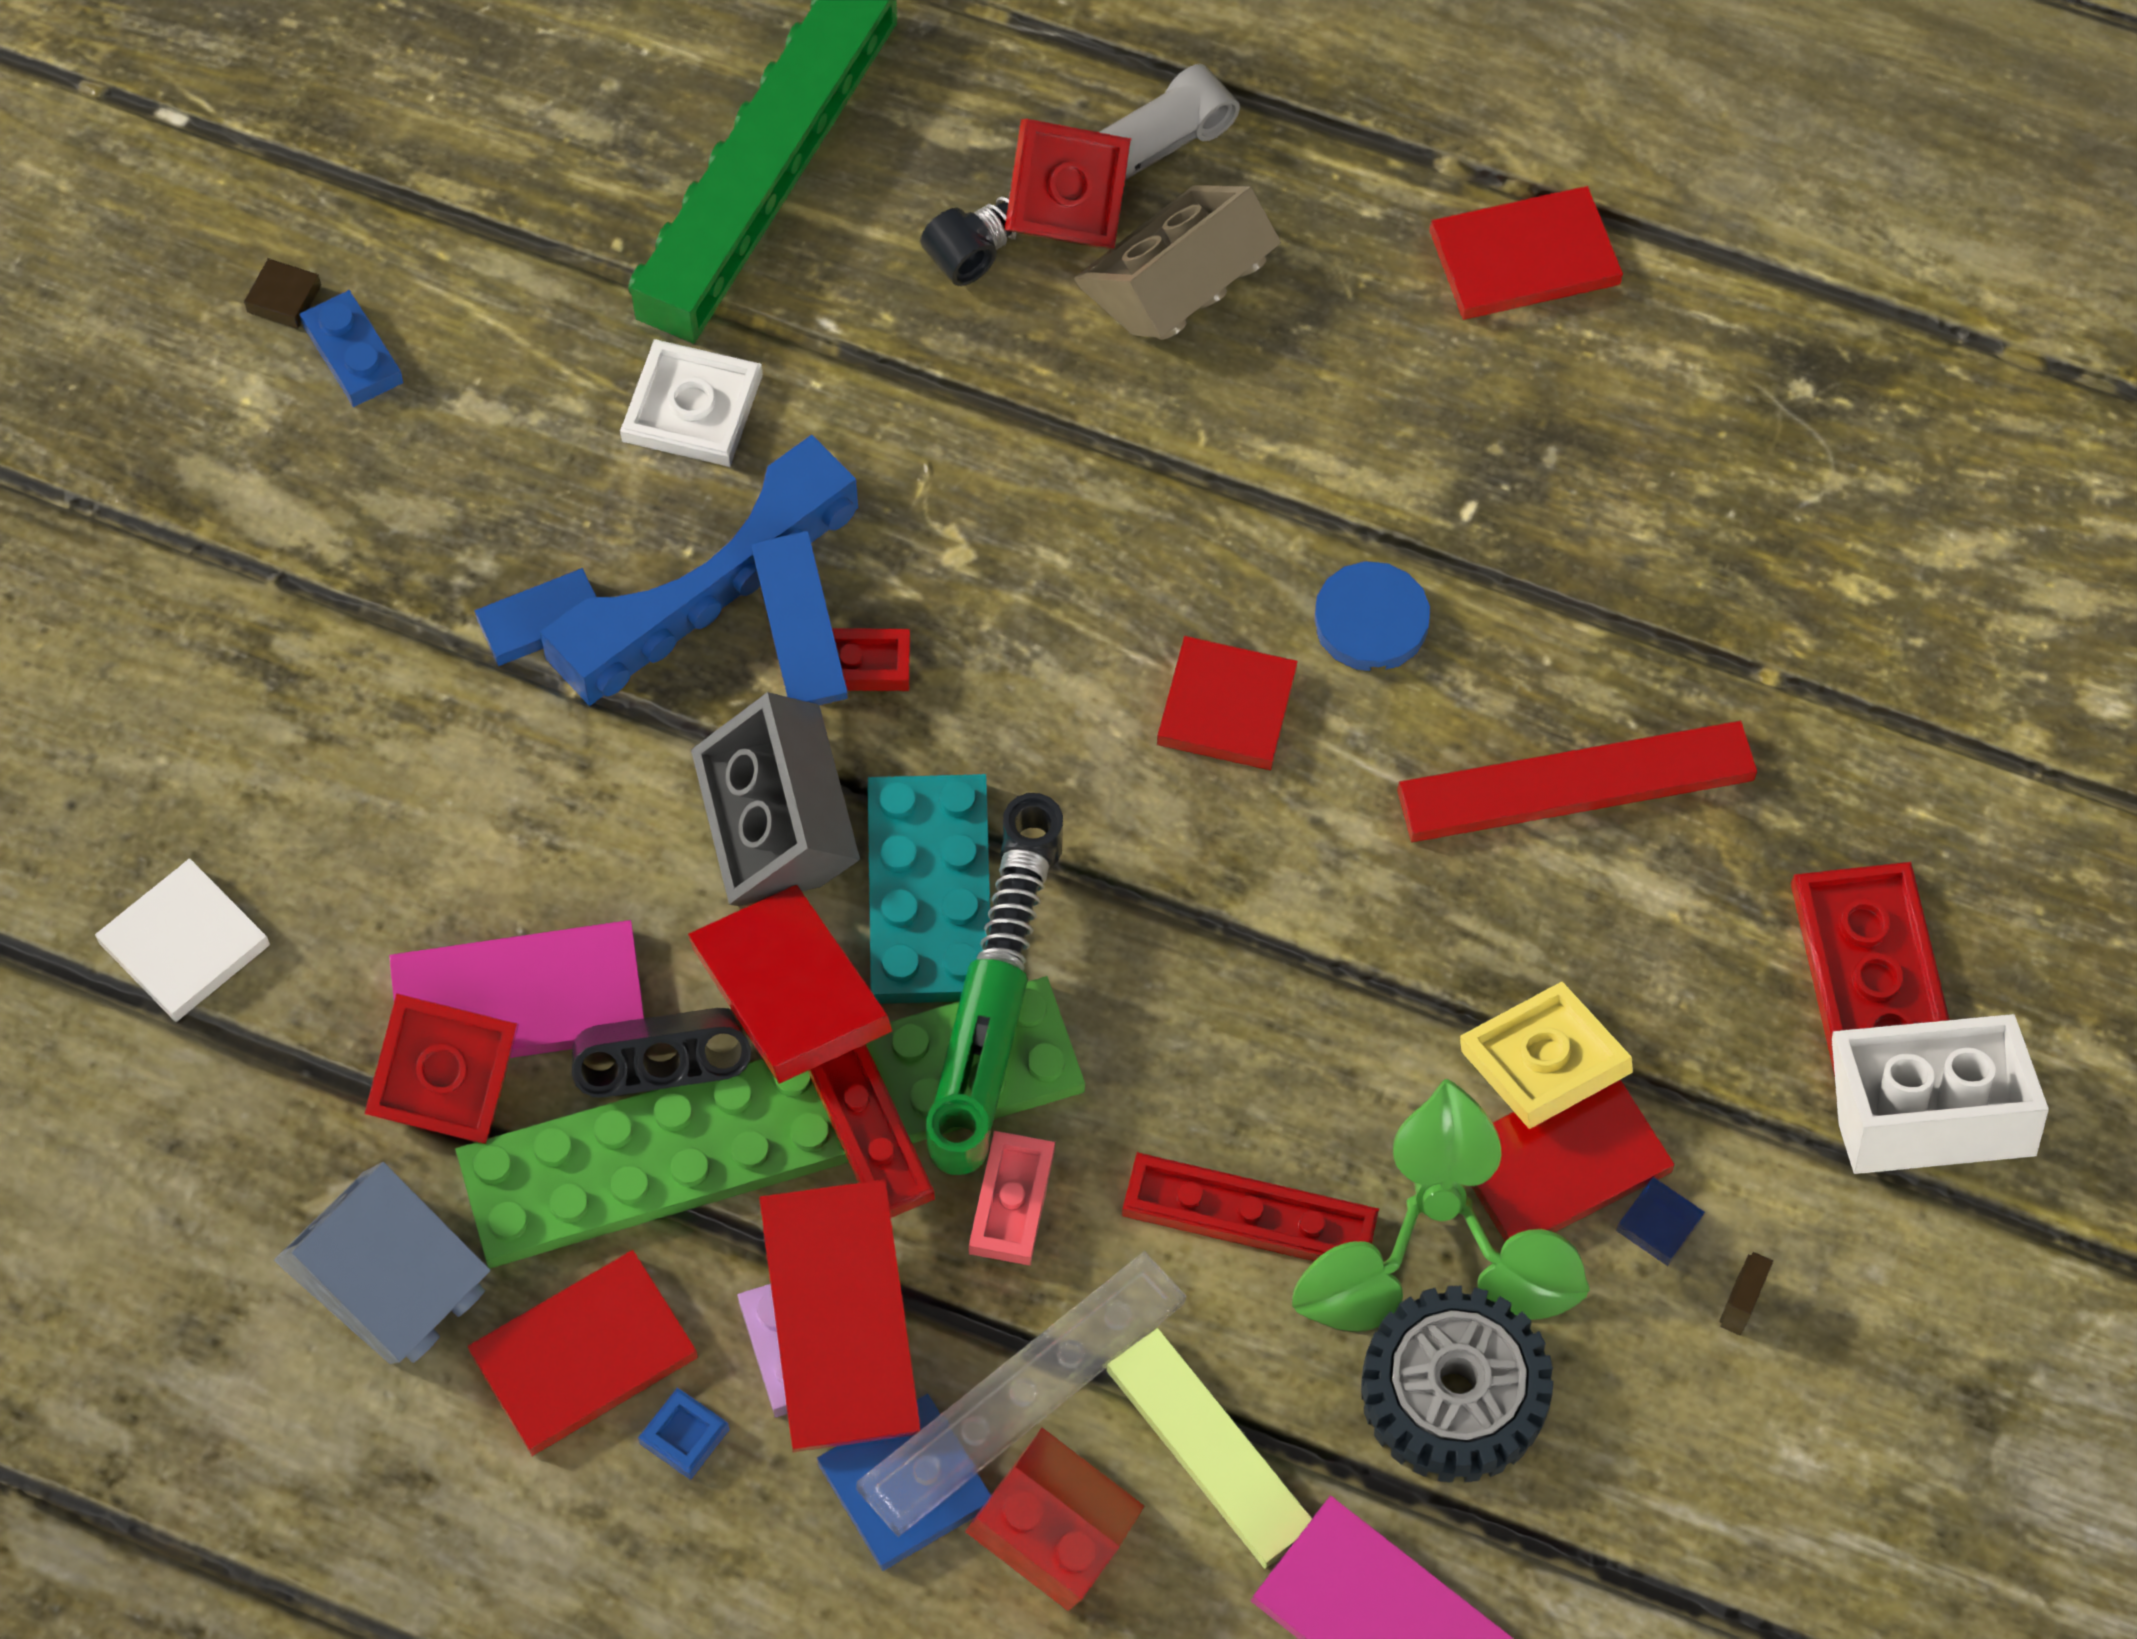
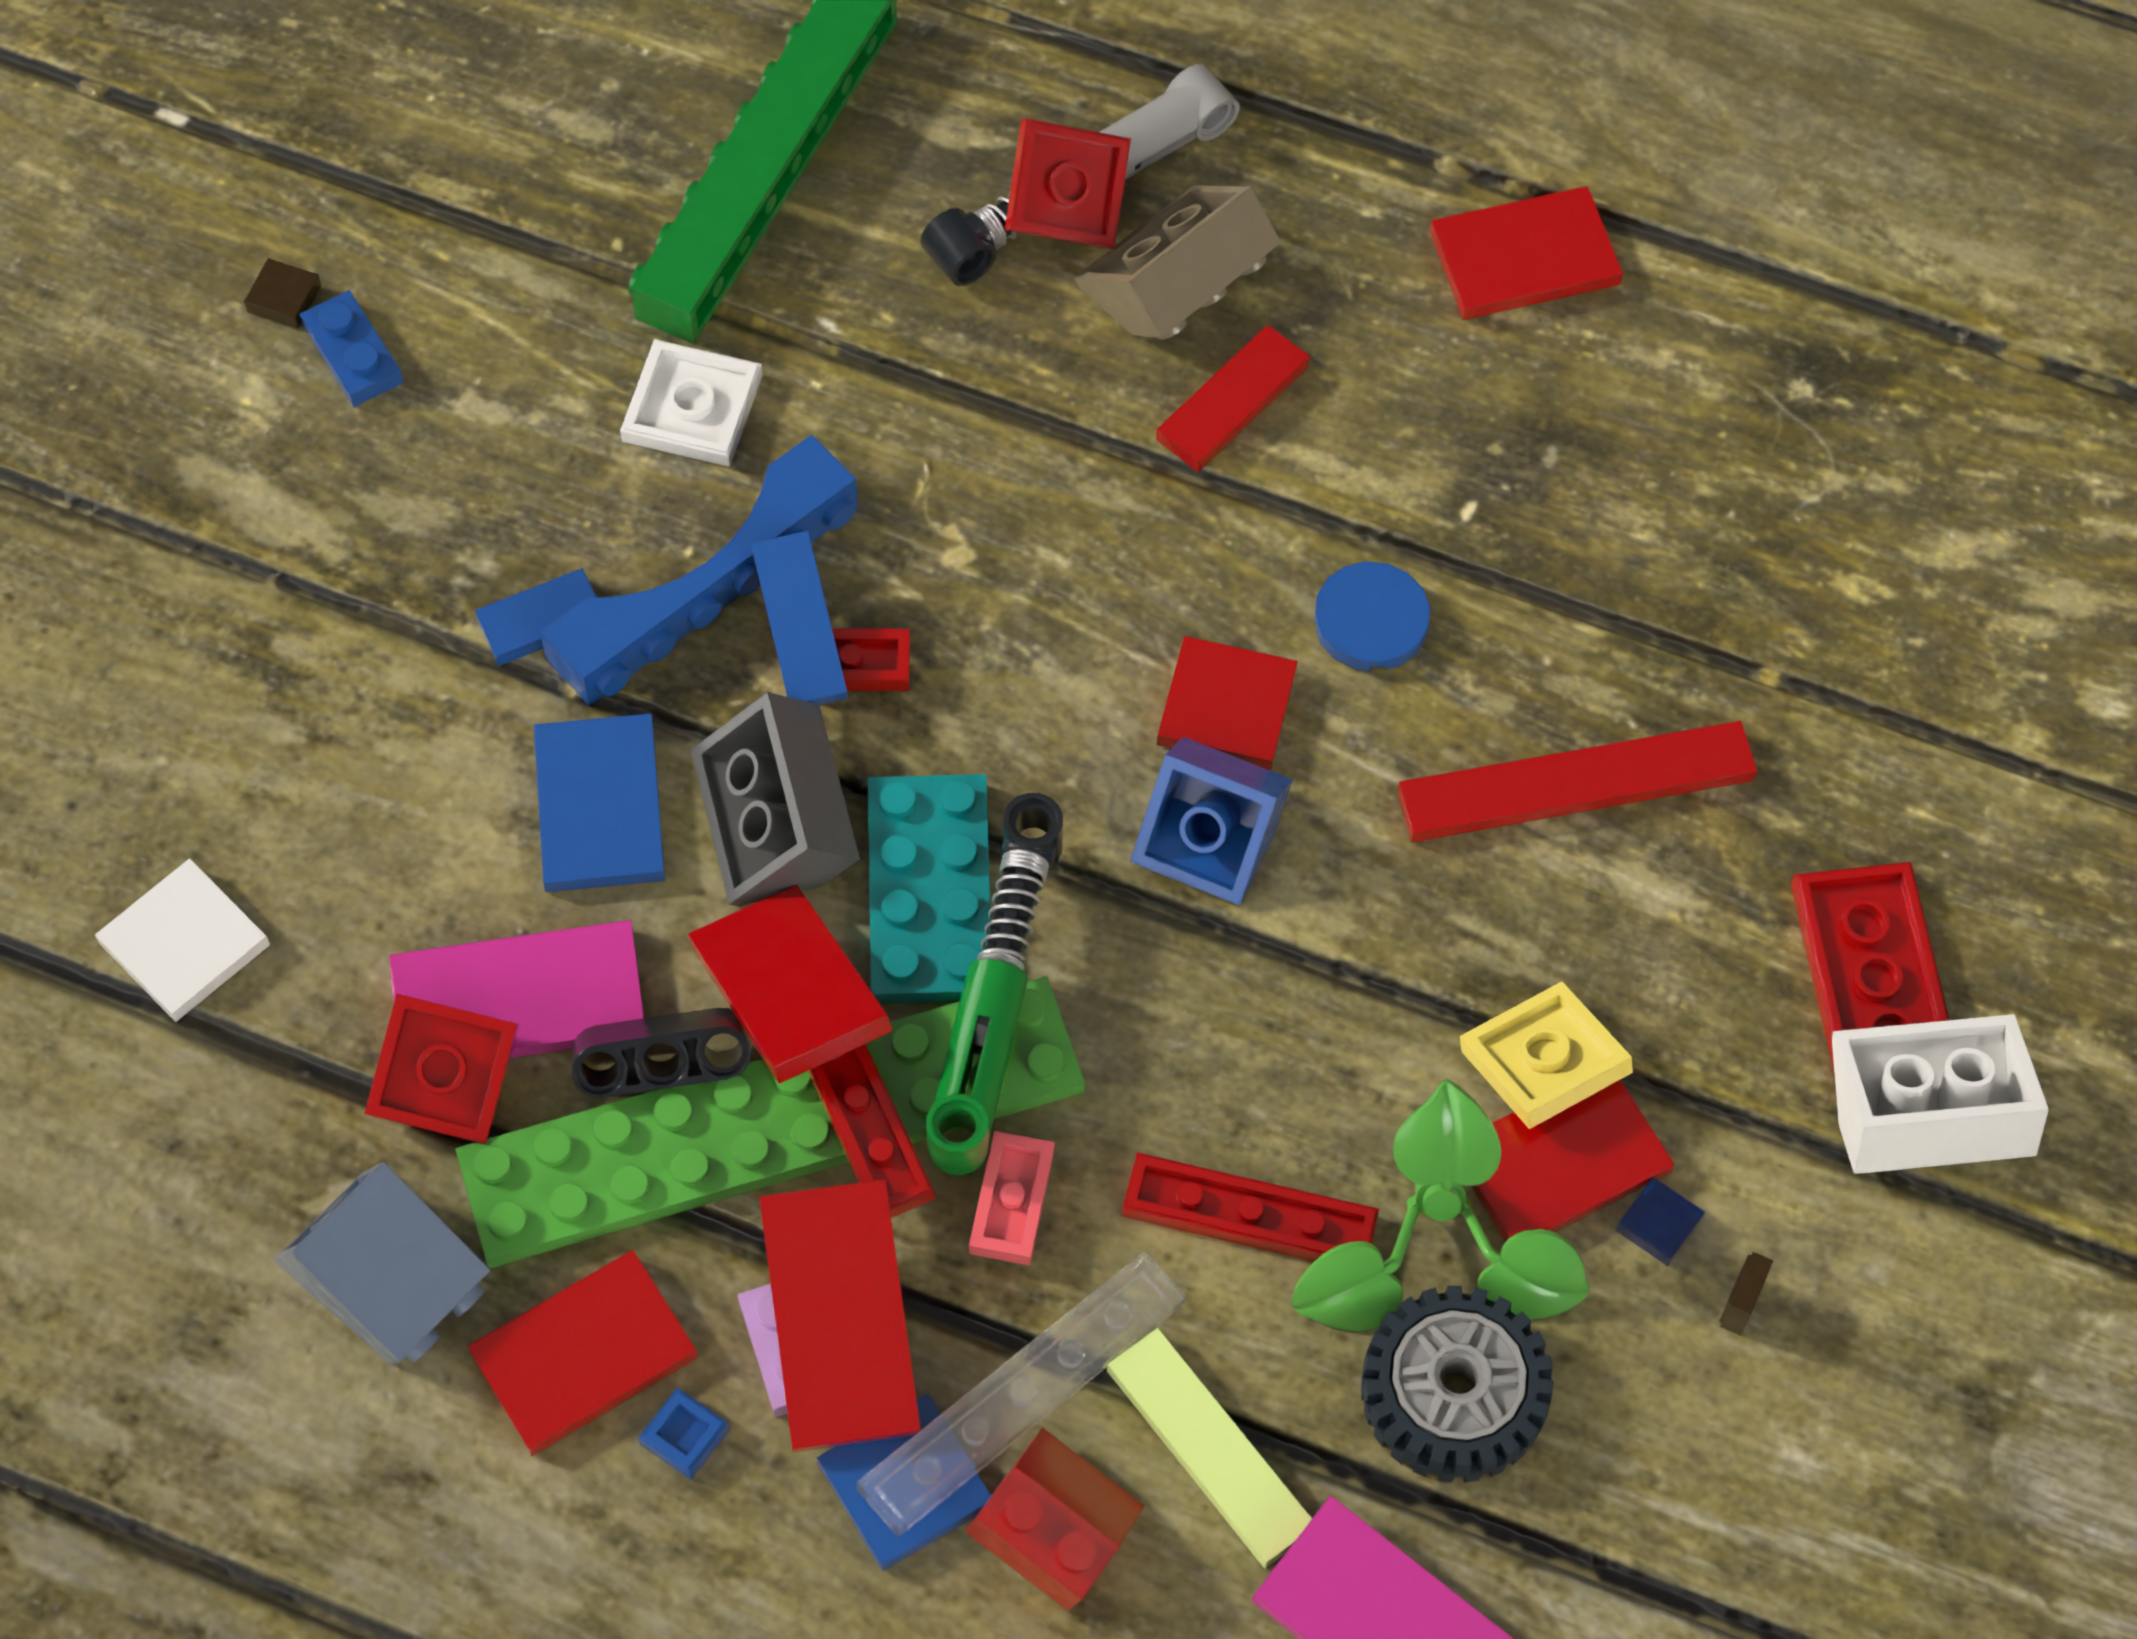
none -> blue tile [534,713,665,892]
none -> blue slope [1130,737,1293,905]
none -> red tile [1156,324,1310,472]

